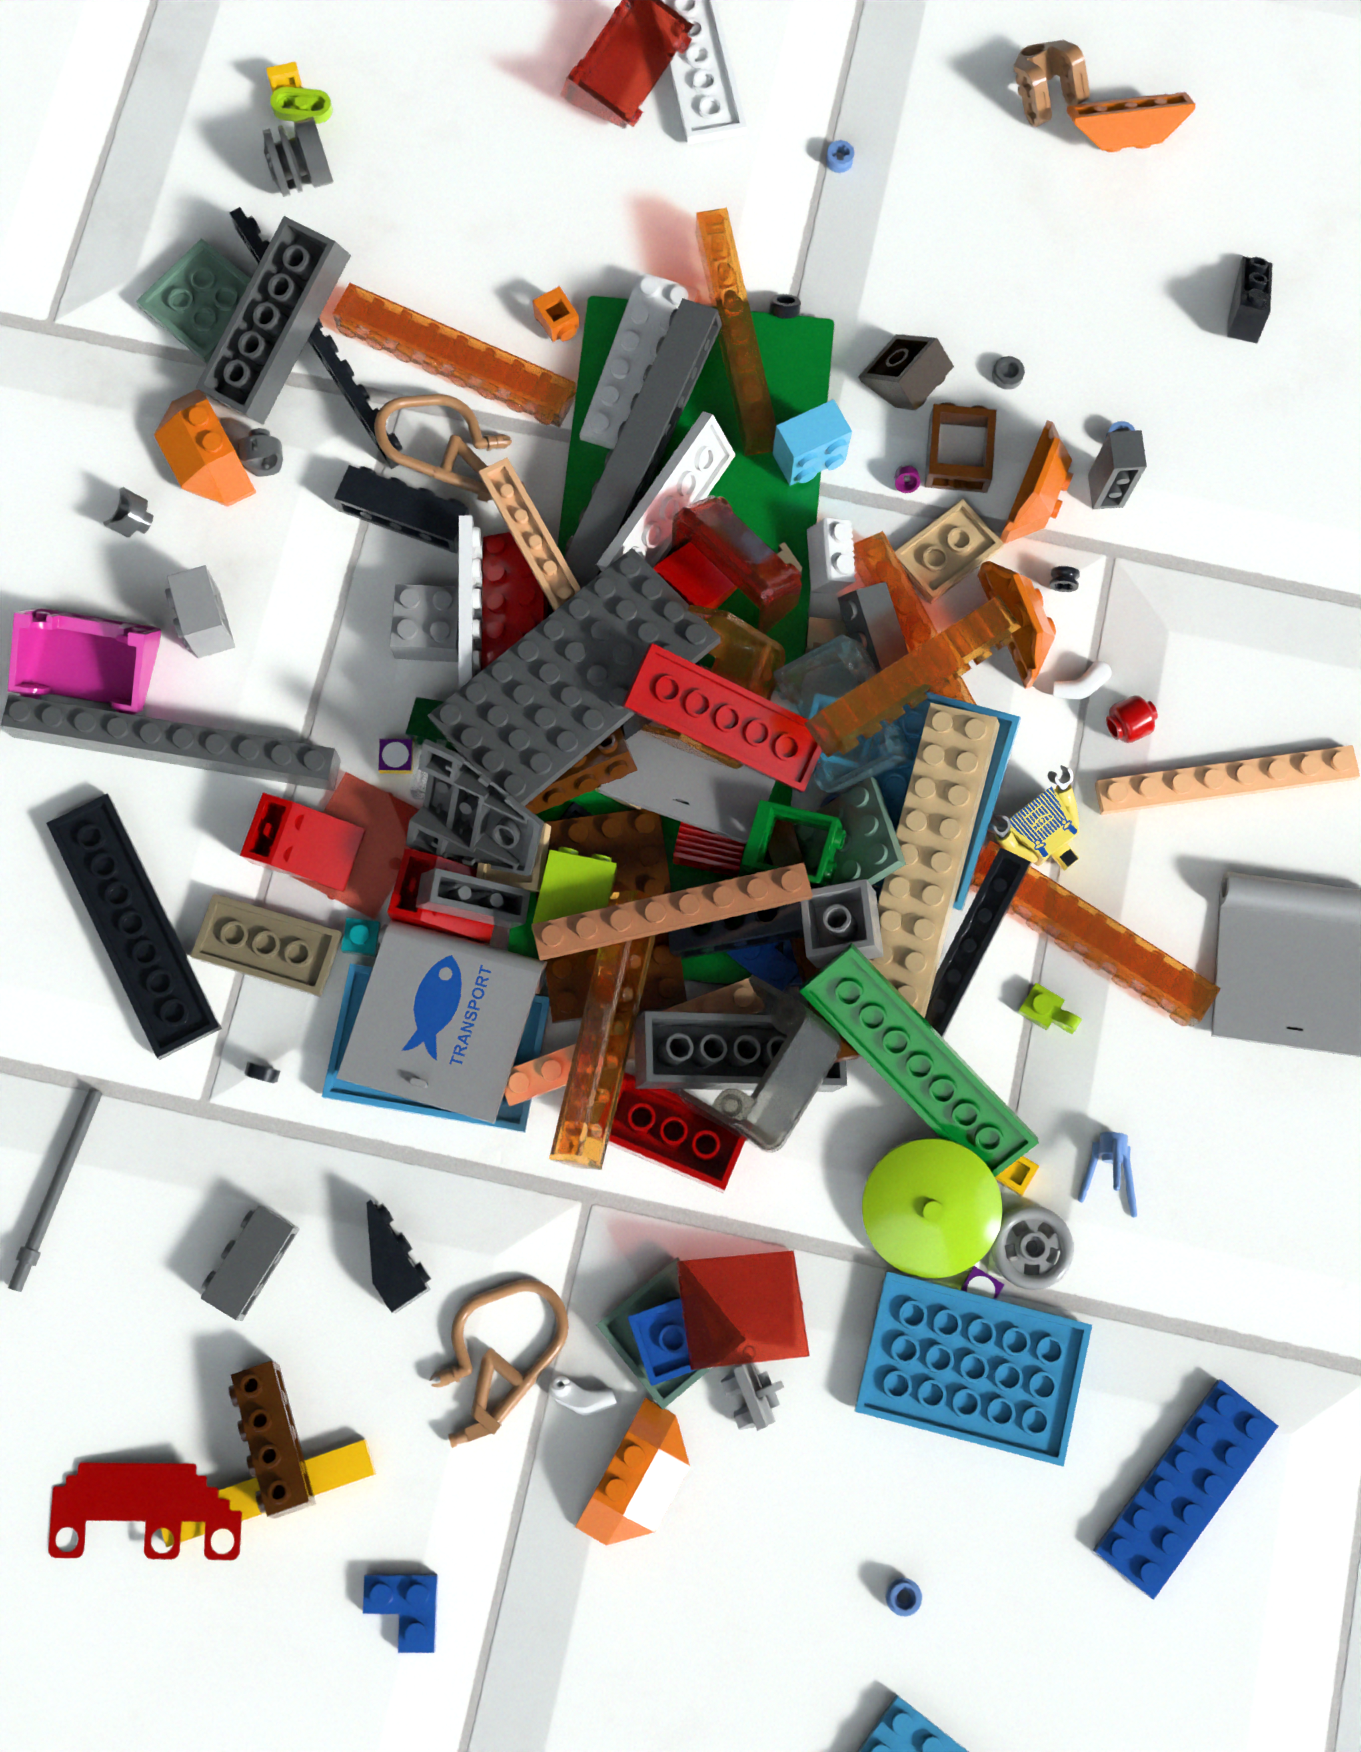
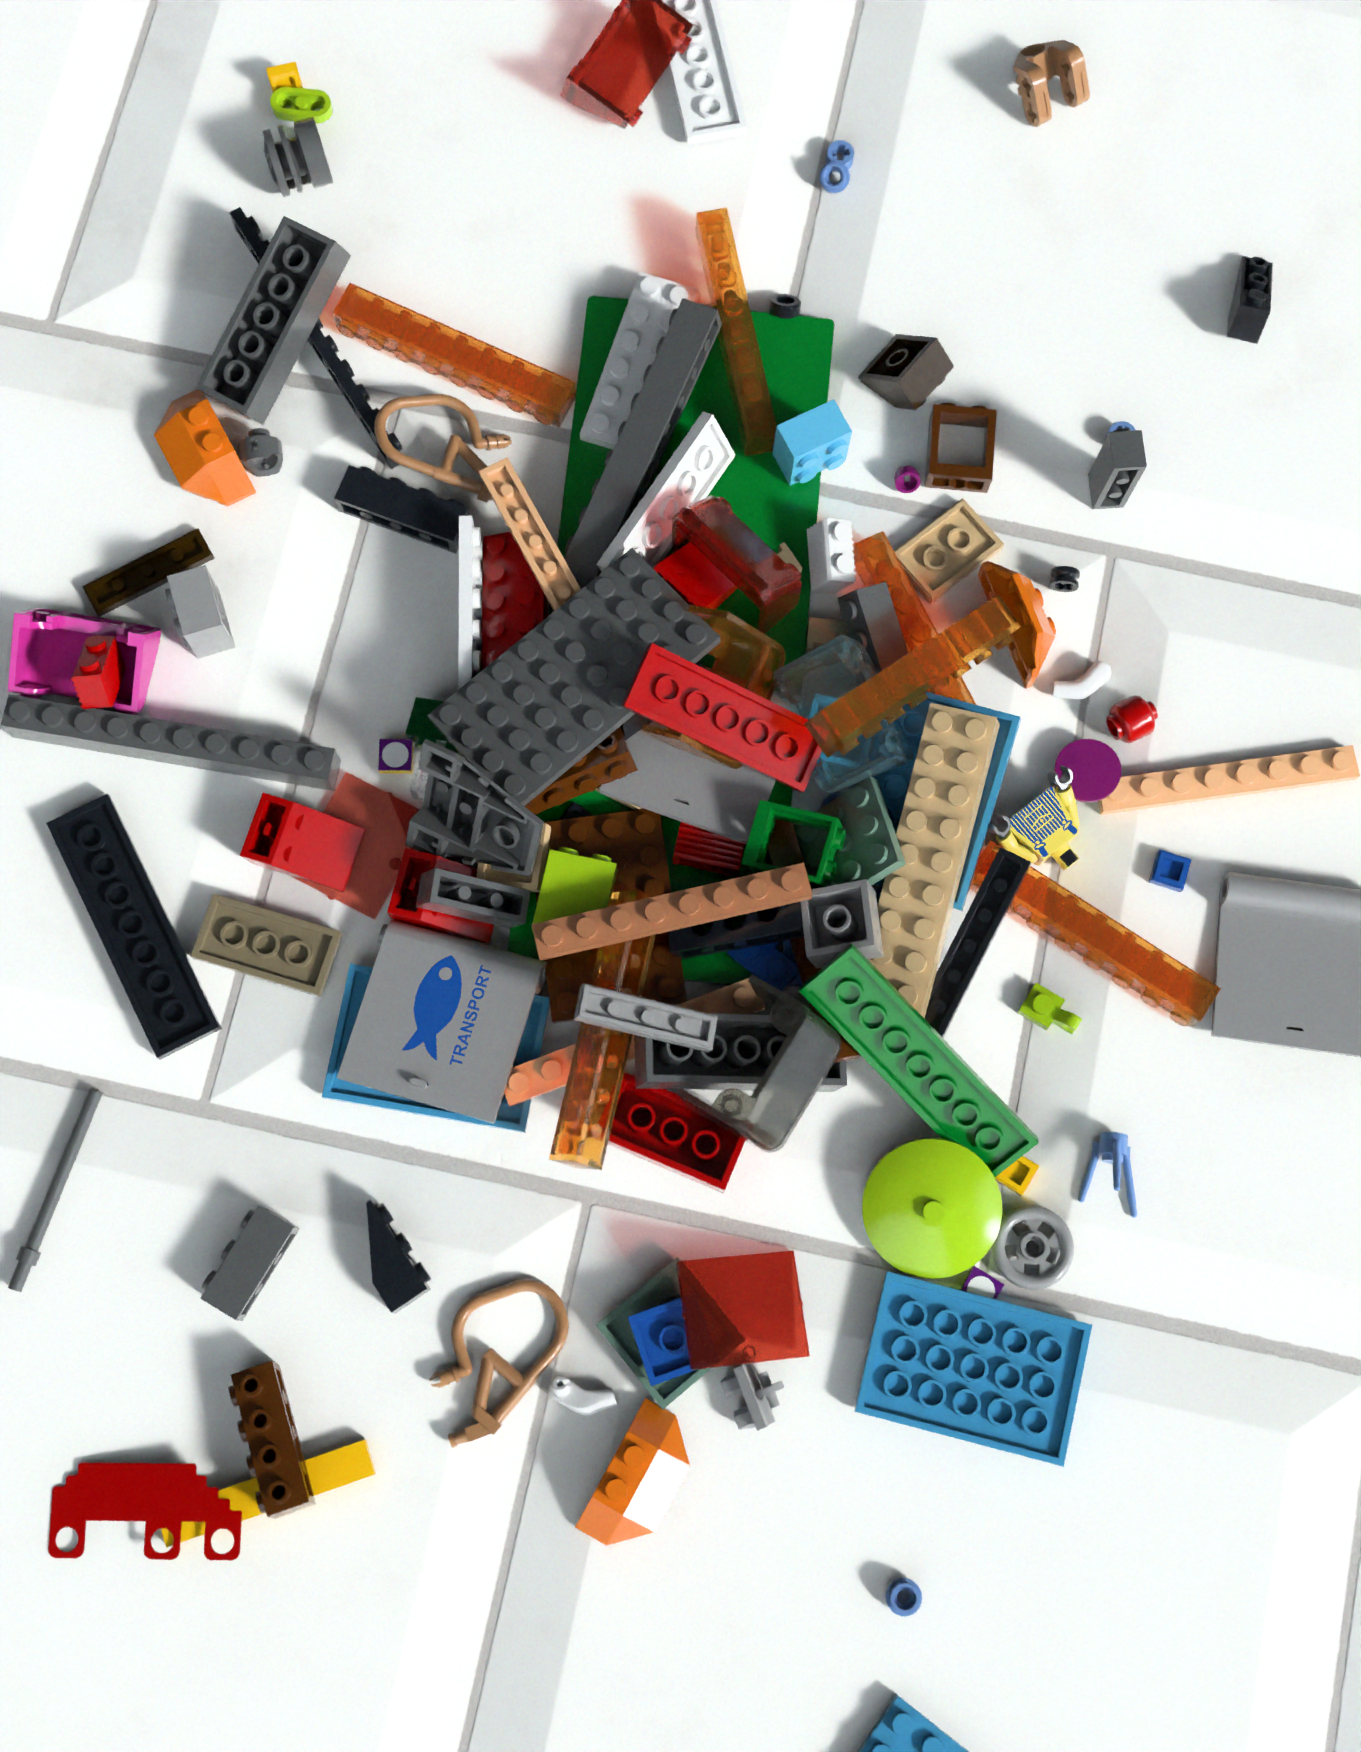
dark grey piece [103,487,154,538] -> none
sand green plate [136,238,251,364] -> none
black tile [244,1062,281,1084] -> none
teal plate [341,918,381,957] -> none
blue plate [363,1574,438,1653] -> none
light grey brick [390,584,459,662] -> none
orange brick [532,286,579,342] -> none
dark grey tile [992,356,1025,390] -> none
orange wedge [1000,420,1073,544] -> none
orange wedge [1067,92,1195,152] -> none
blue plate [1093,1379,1279,1600] -> none
none -> red brick [70,635,126,709]
none -> dark brown tile [82,528,215,617]
none -> light grey tile [574,983,718,1052]
none -> medium blue plate [819,161,850,193]
none -> magenta piece [1054,739,1121,802]
none -> blue tile [1148,849,1192,892]

